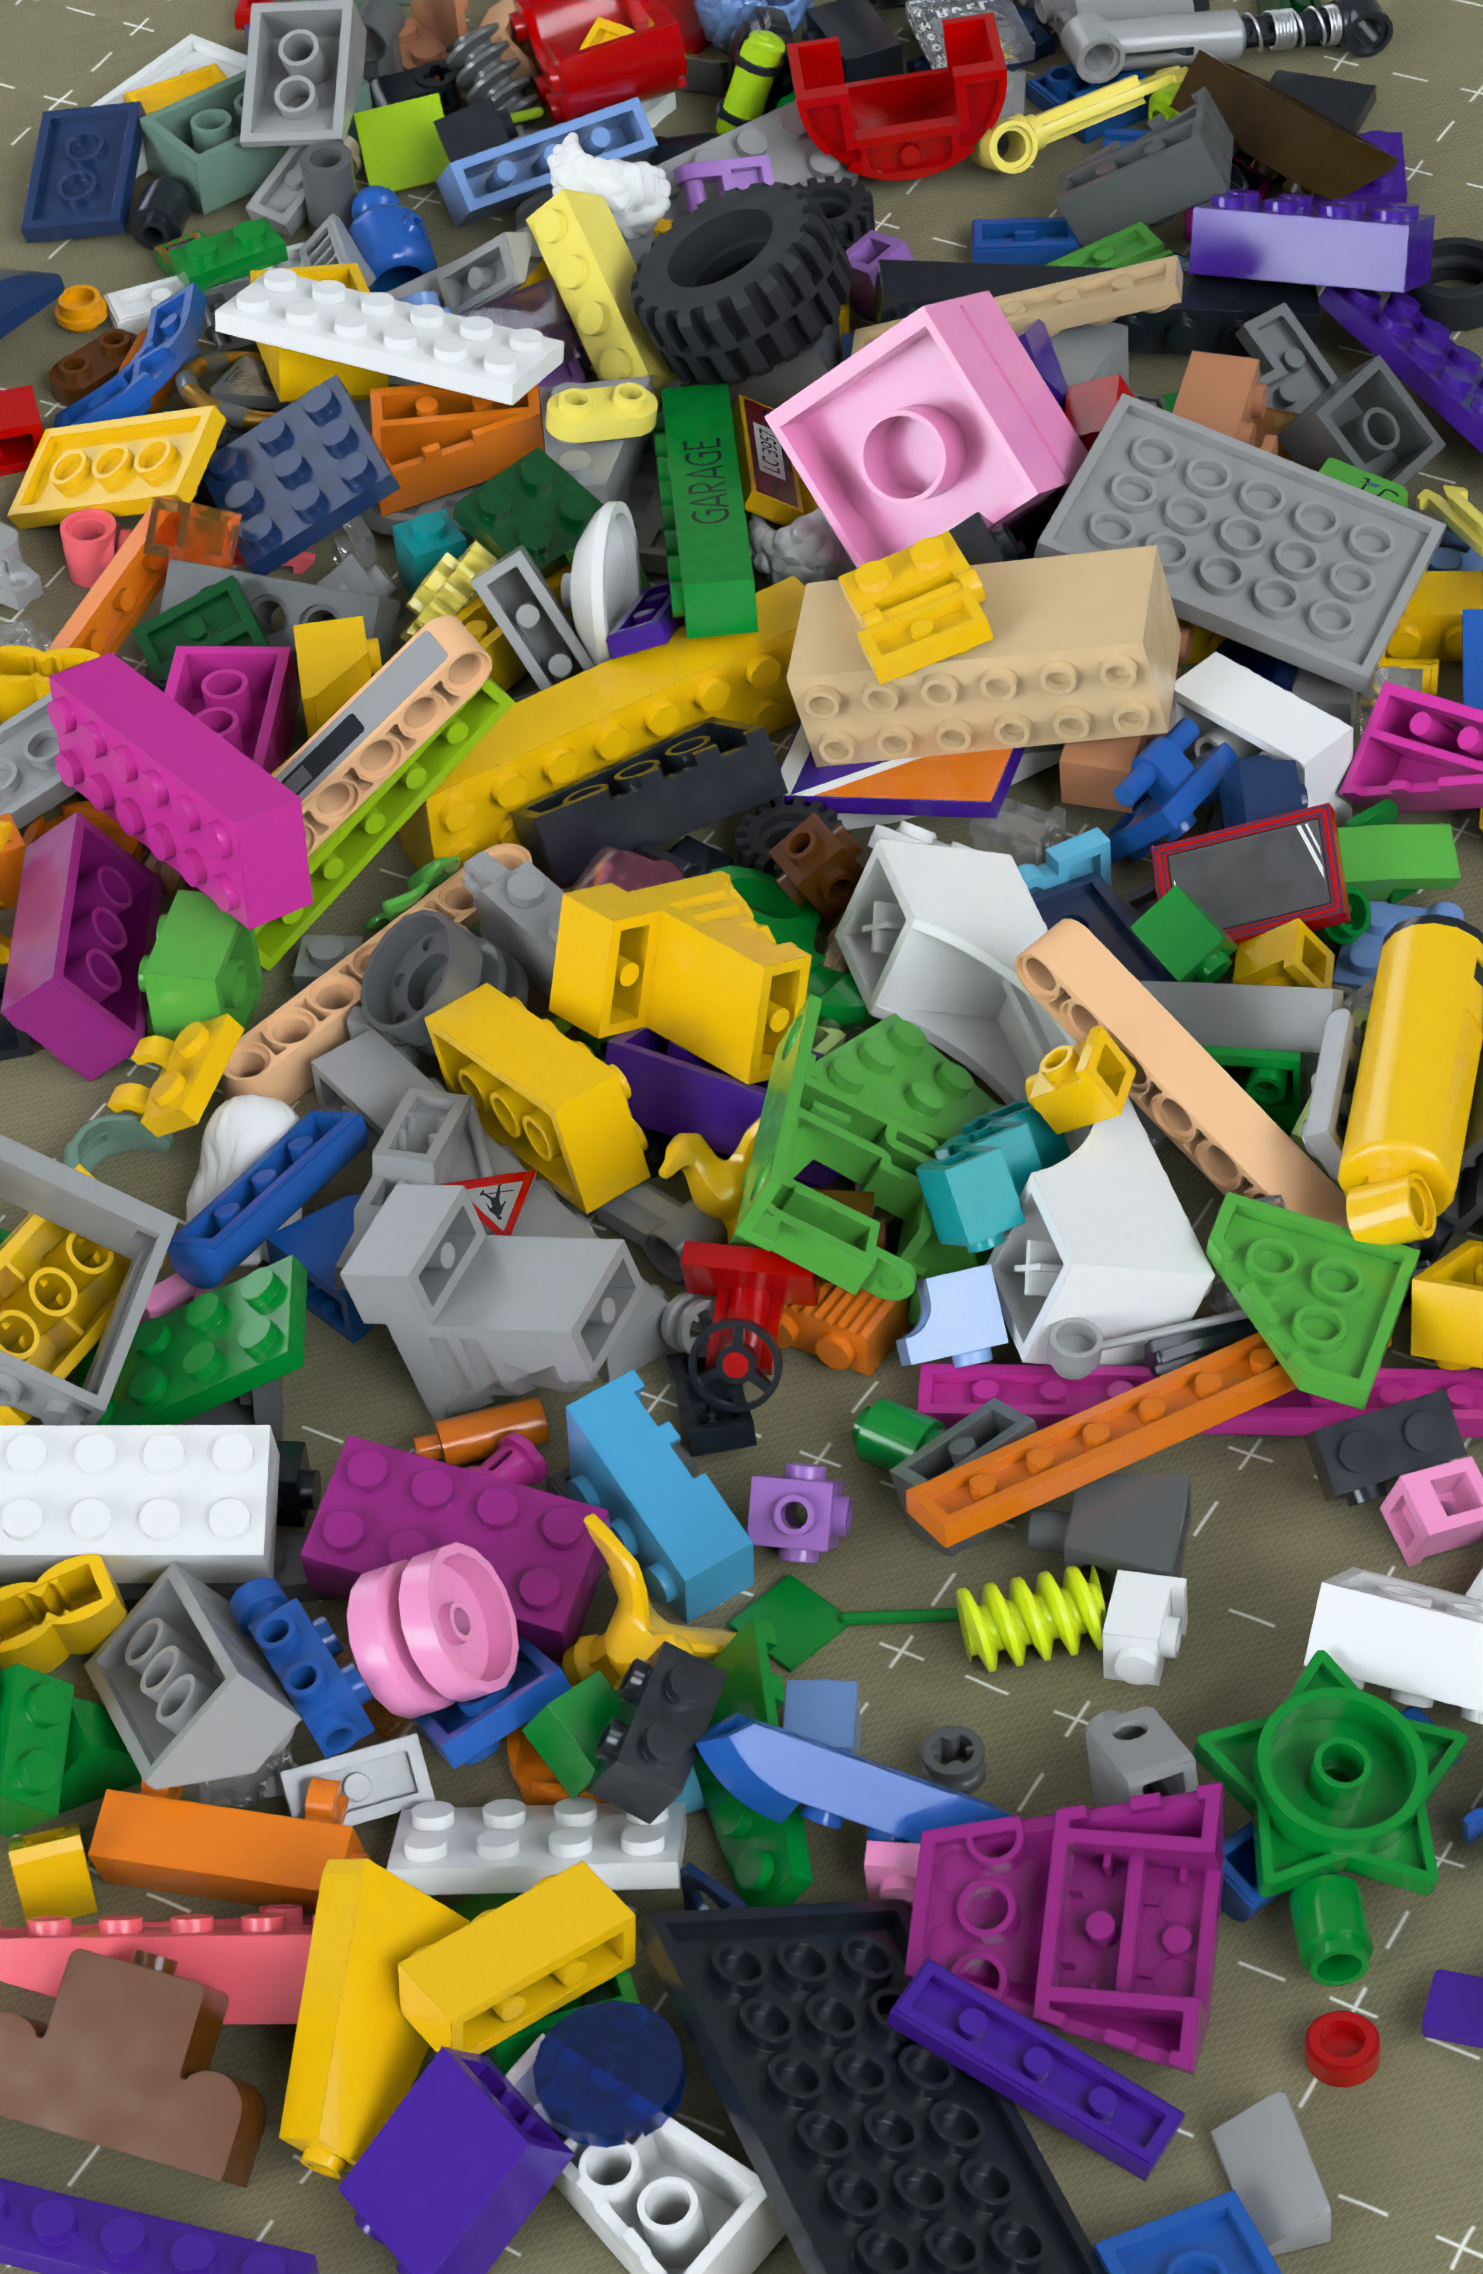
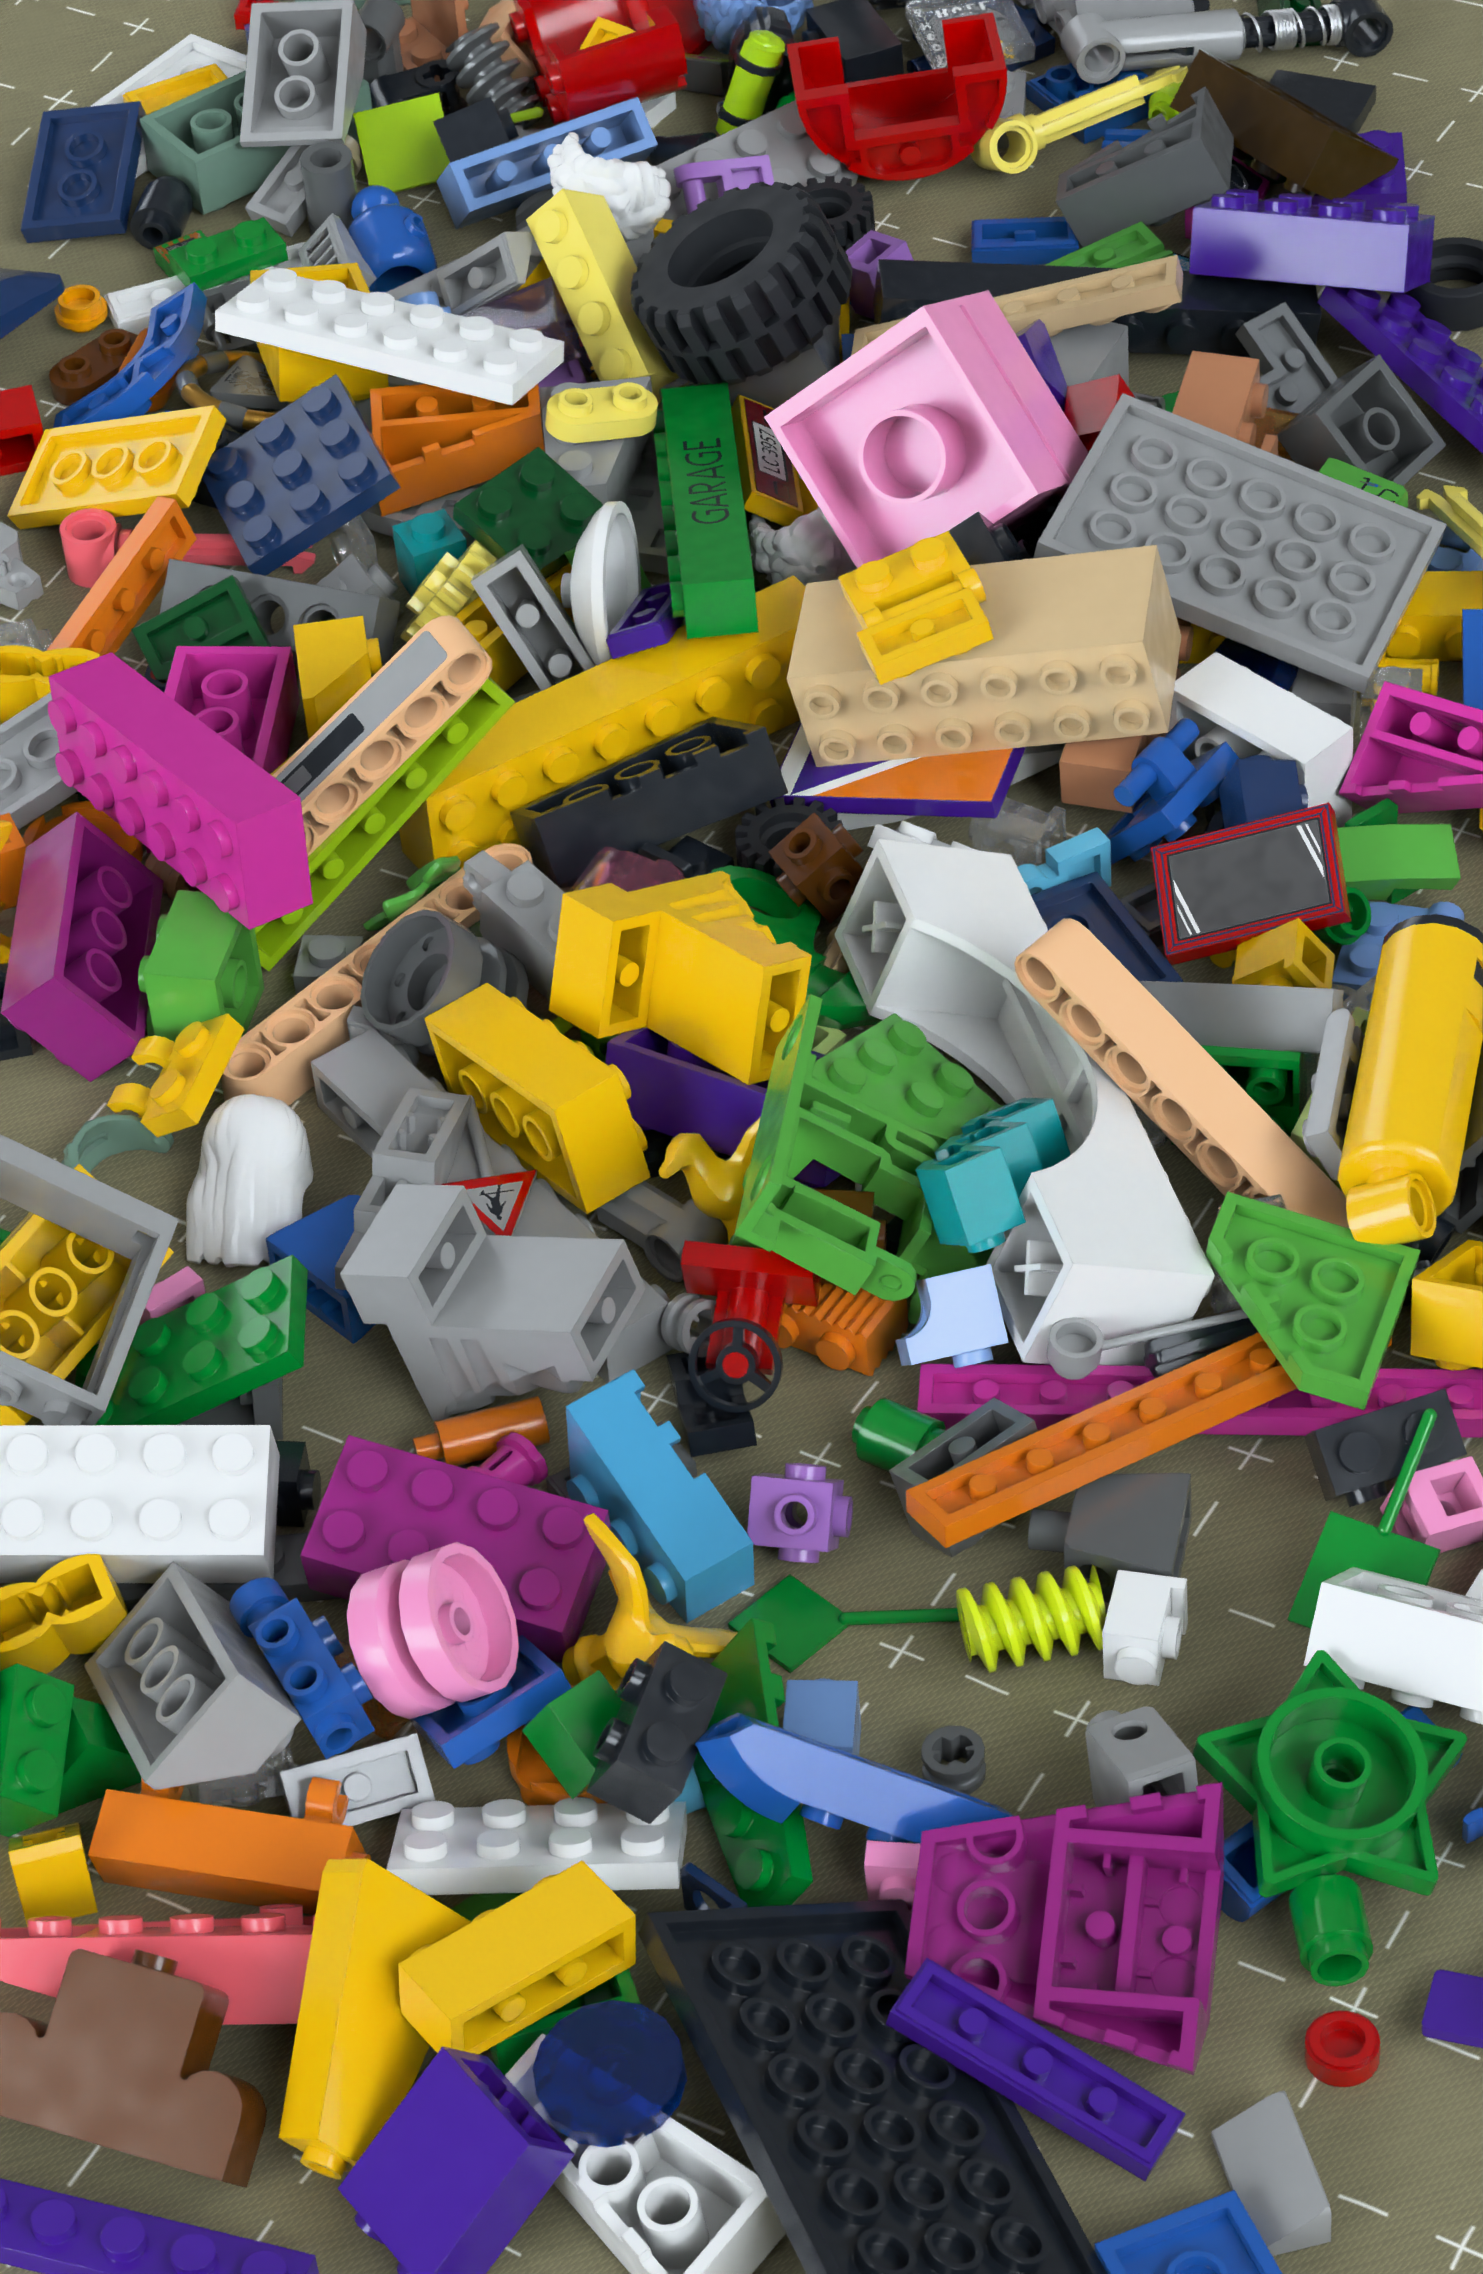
clear orange brick [143,497,242,570] -> none
blue brick [167,1110,368,1289] -> none
yellow brick [1025,1025,1137,1135] -> none
green brick [1130,885,1239,983] -> none
none -> green piece [1287,1408,1440,1629]

